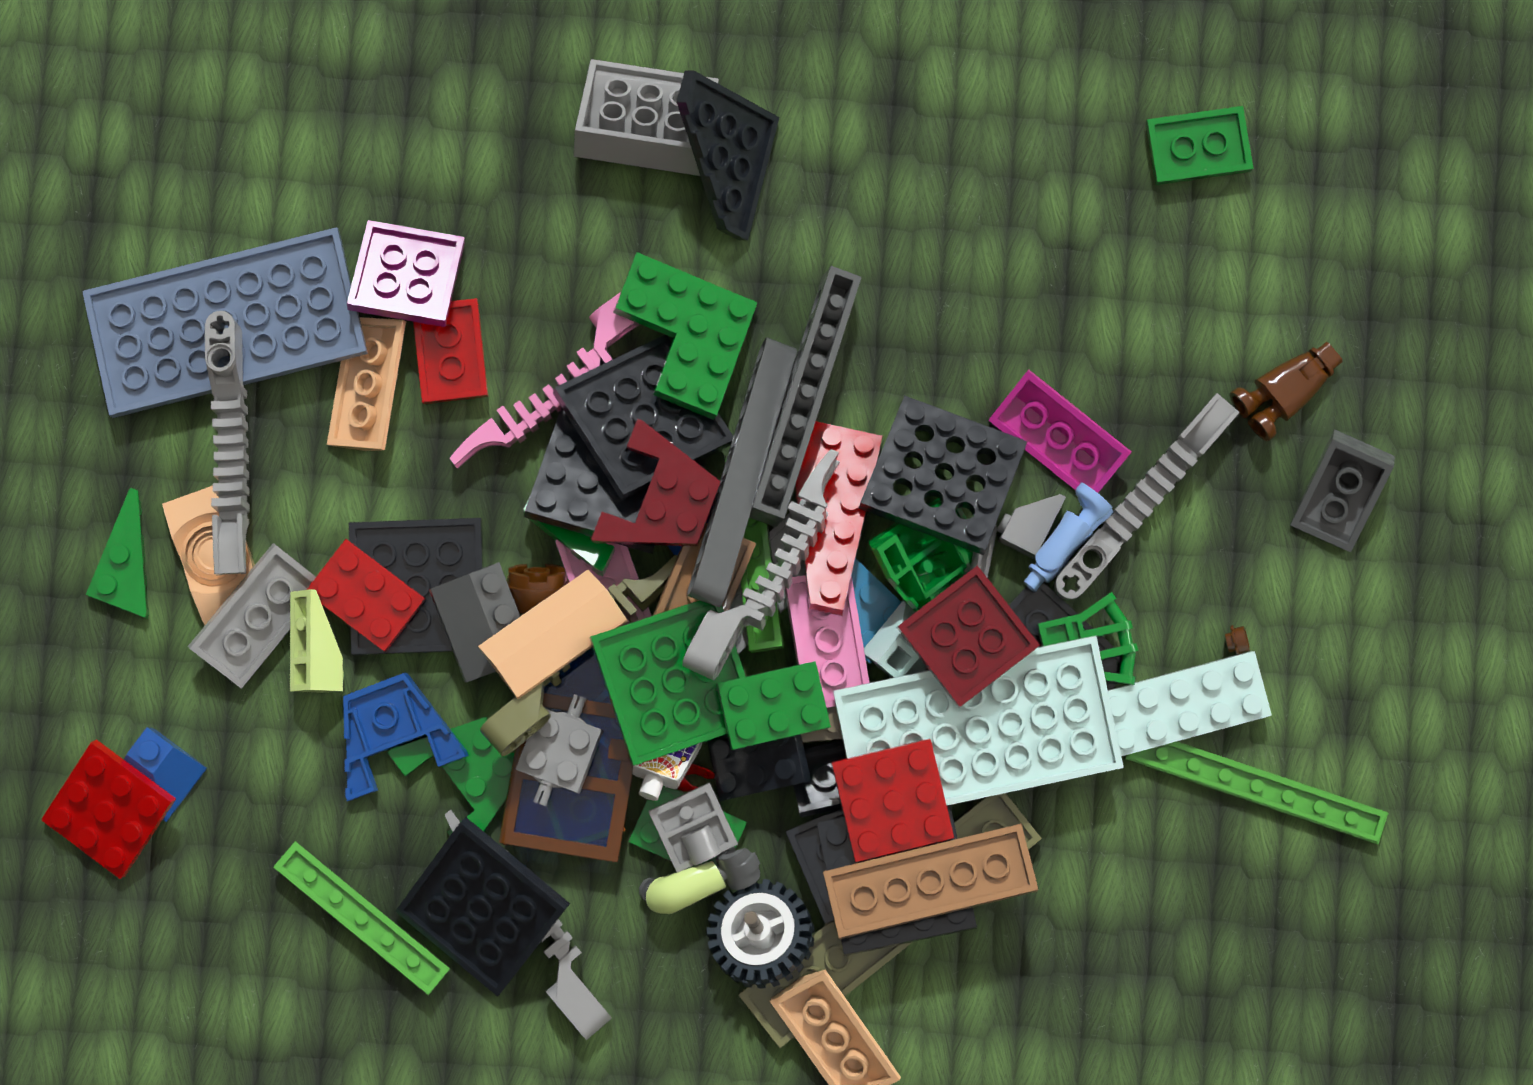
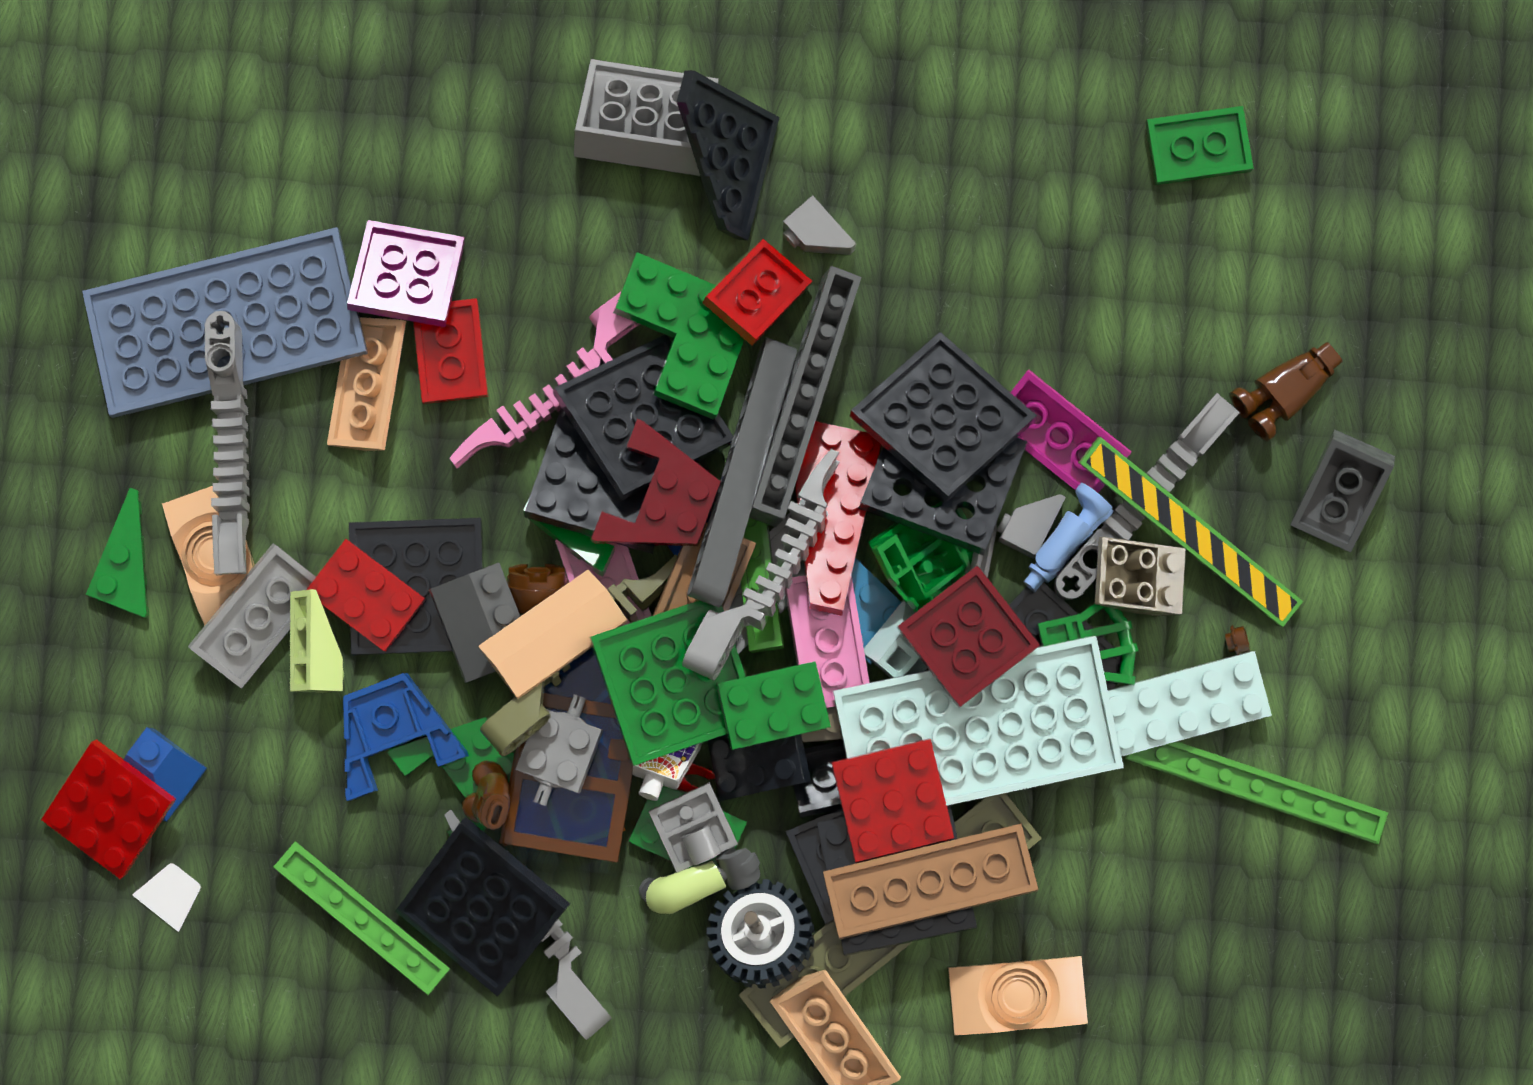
none -> white sticker [132,863,201,932]
none -> reddish brown piece [462,760,510,830]
none -> red plate [702,239,812,345]
none -> light grey slope [782,196,856,255]
none -> black plate [849,332,1037,502]
none -> light nougat slope [948,956,1088,1035]
none -> tile [1078,437,1303,627]
none -> dark tan slope [1095,537,1186,616]

